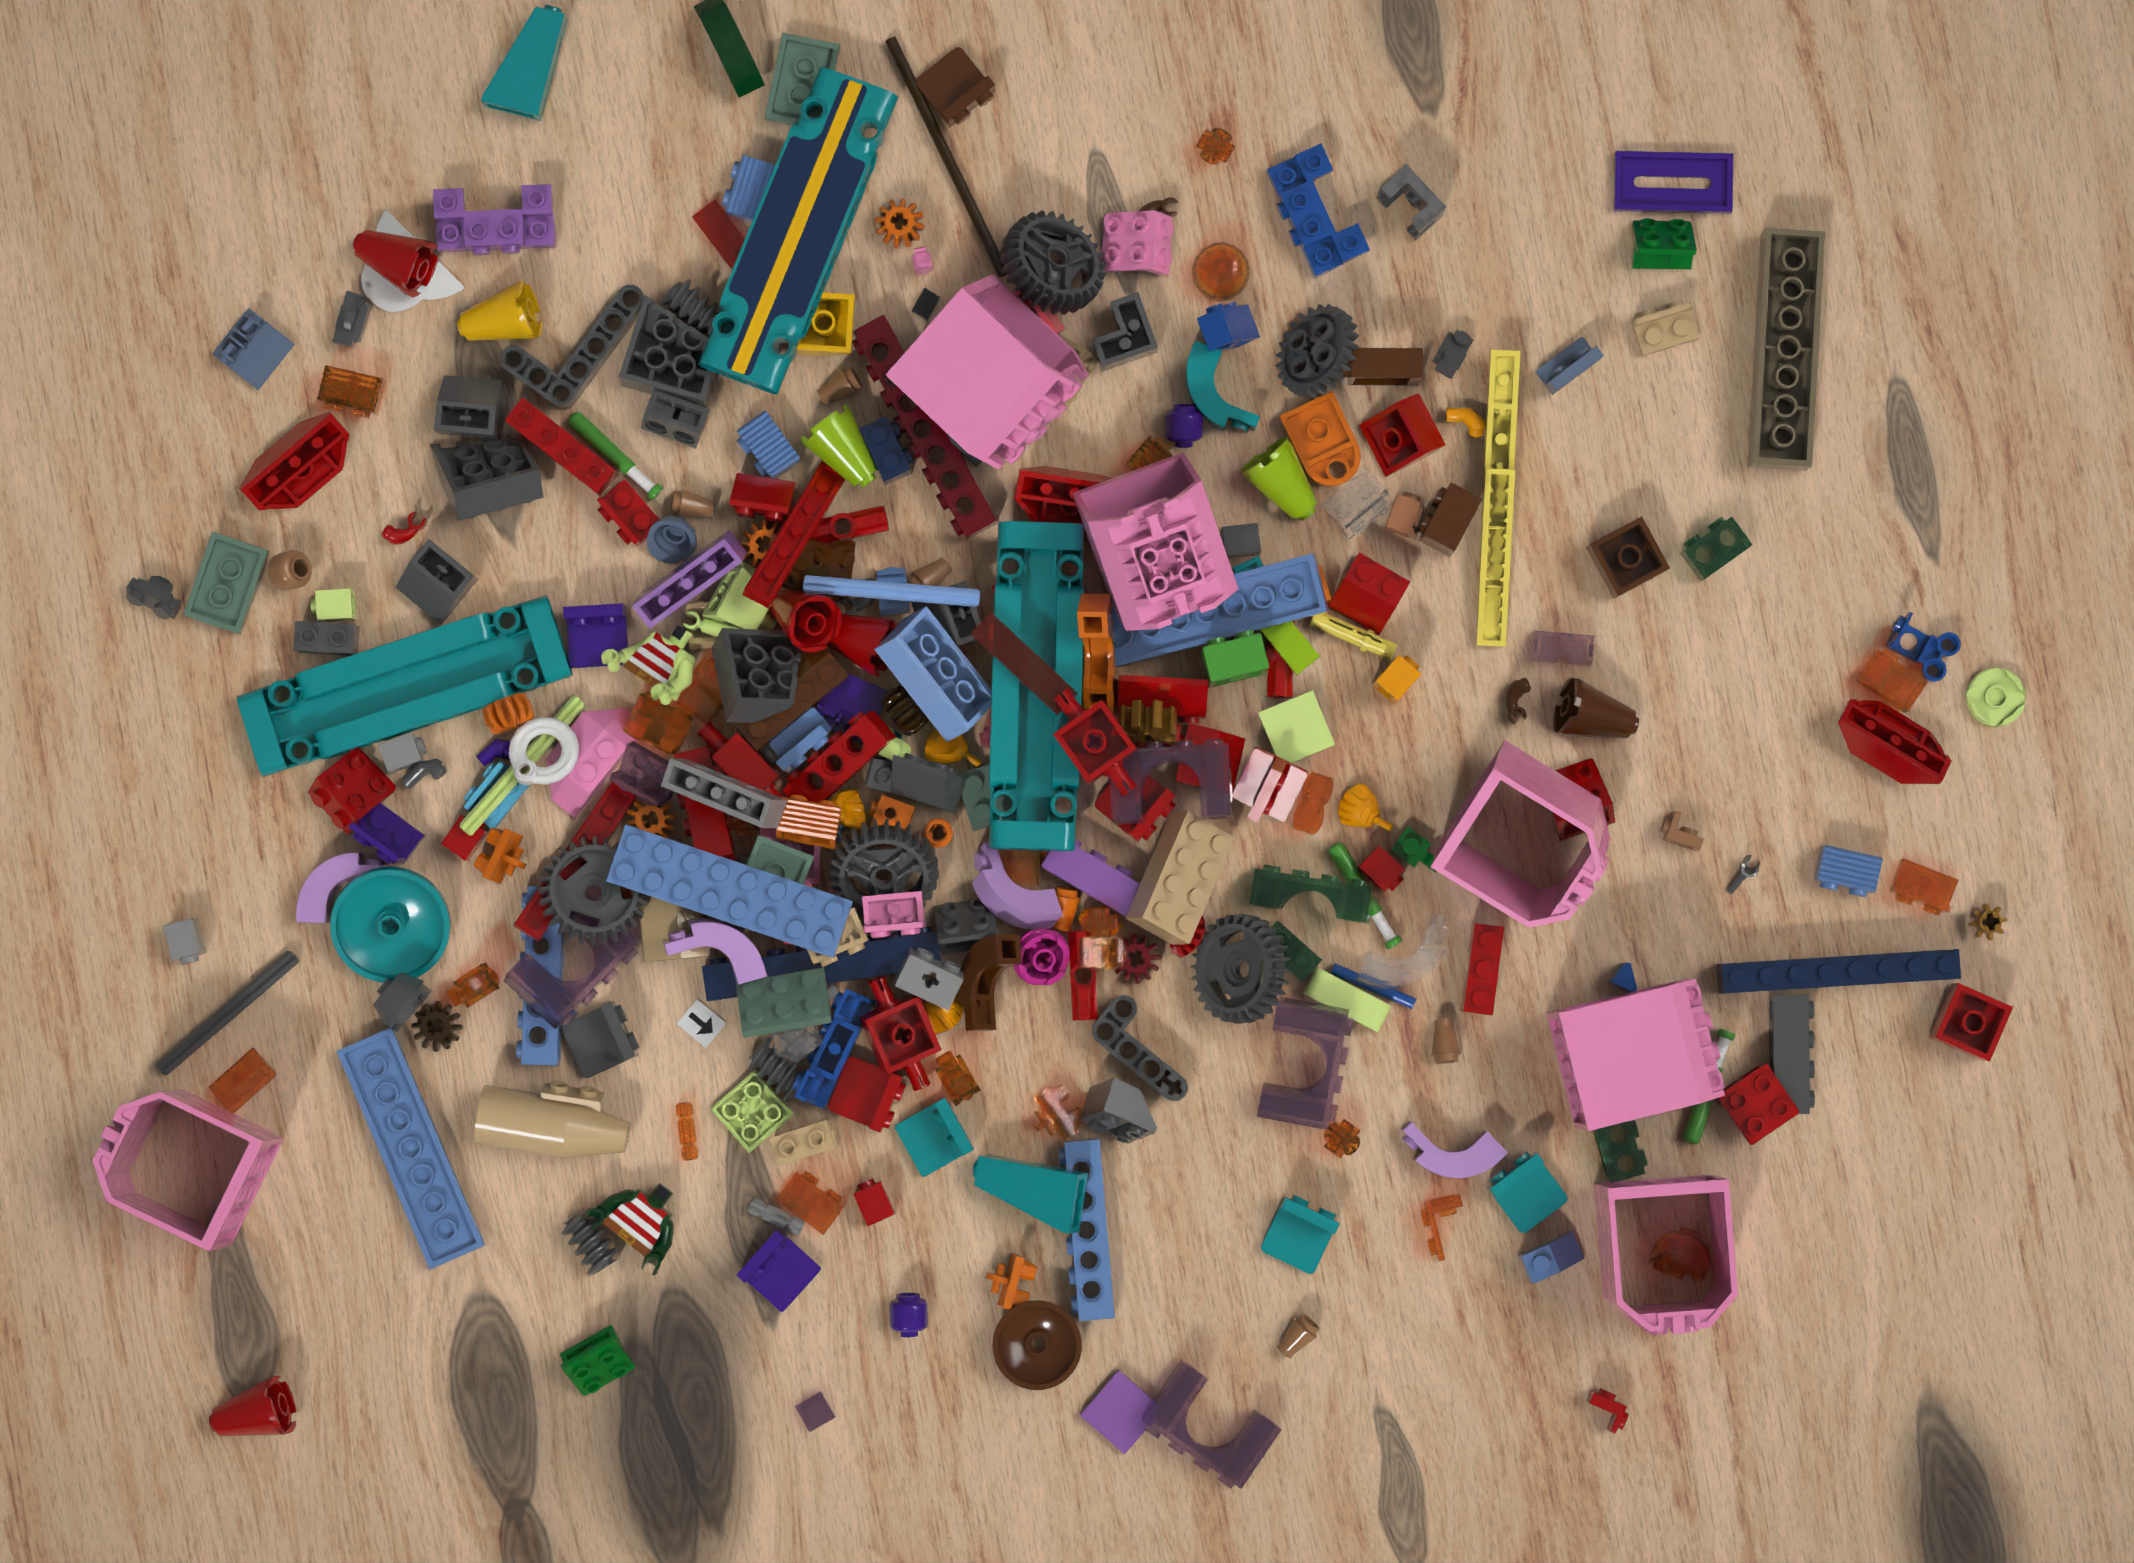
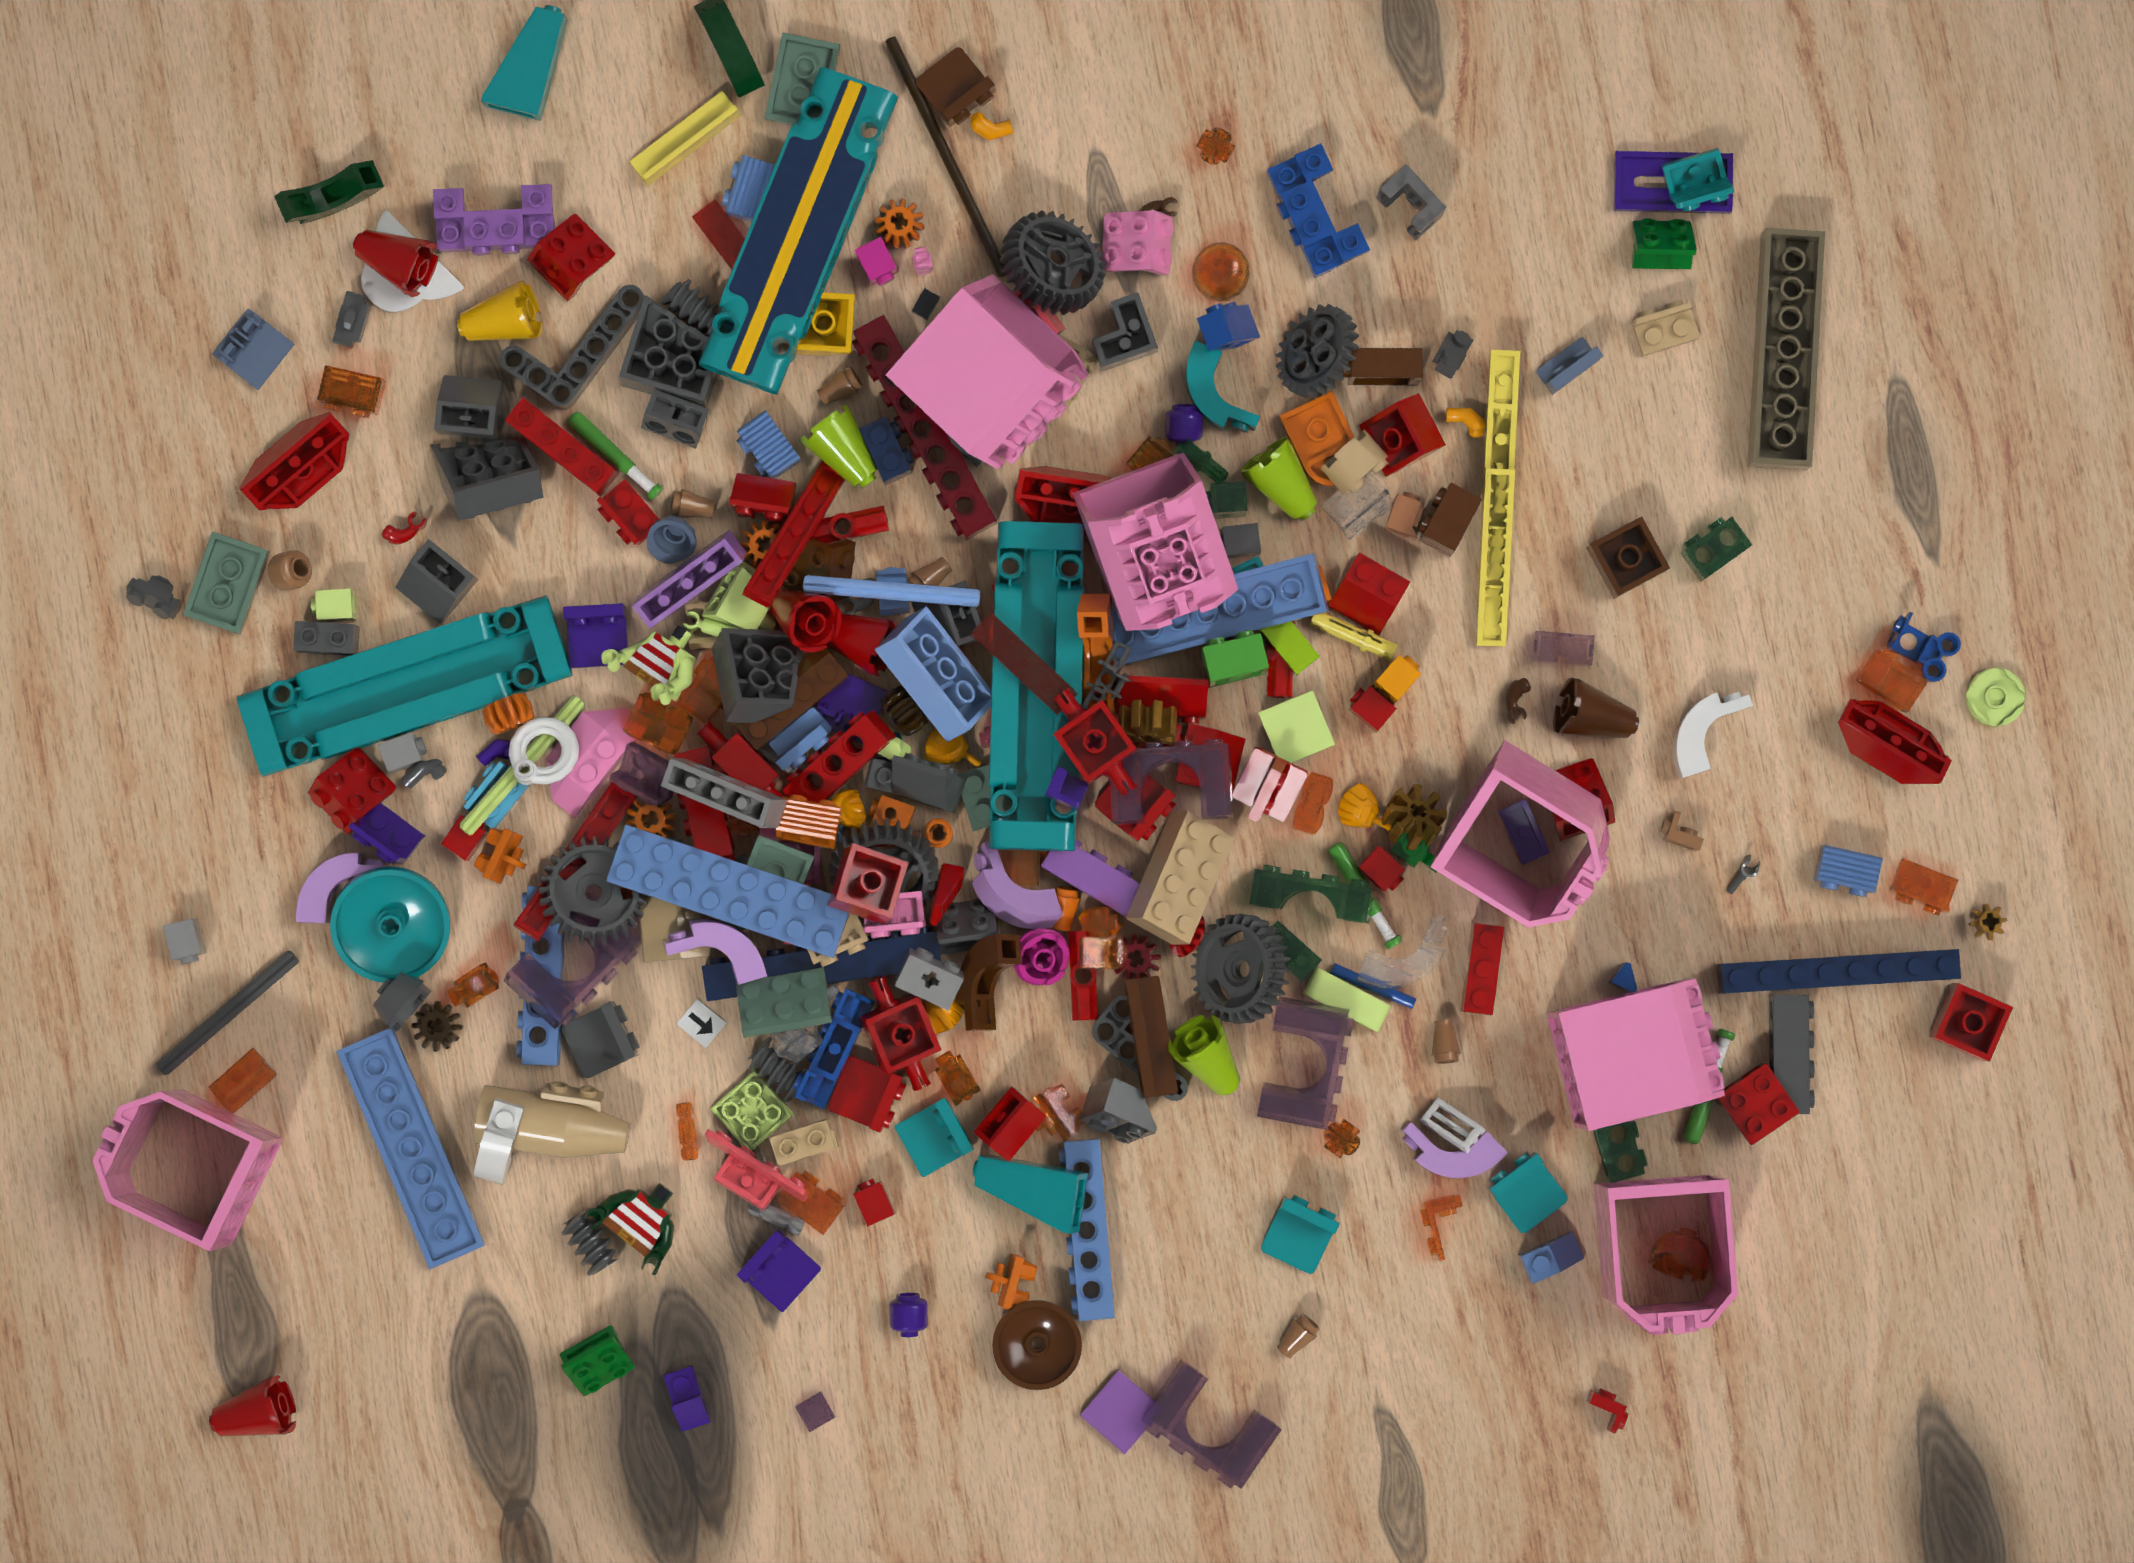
none -> dark green arch [274,160,384,224]
none -> white arch [474,1098,525,1185]
none -> red bracket [527,214,615,302]
none -> light yellow panel [629,91,741,186]
none -> dark purple slope [663,1365,711,1432]
none -> coral bracket [705,1129,808,1212]
none -> red brick [827,843,909,925]
none -> dark pink brick [855,237,898,286]
none -> red slope [930,863,965,926]
none -> light orange arm [970,112,1013,140]
none -> red slope [973,1086,1047,1162]
none -> dark purple panel [1045,767,1088,811]
none -> dark grey piece [1082,641,1132,710]
none -> reddish brown panel [1124,976,1178,1098]
none -> lime cone [1168,1015,1240,1095]
none -> clear green axle [1176,437,1229,484]
none -> clear green brick [1205,481,1248,519]
none -> tan cylinder [1321,430,1388,495]
none -> red brick [1349,686,1397,732]
none -> pearl gold gear [1382,784,1447,850]
none -> white tile [1420,1097,1485,1154]
none -> dark purple plate [1498,799,1550,865]
none -> teal bracket [1661,148,1734,211]
none -> white arch [1673,692,1753,779]

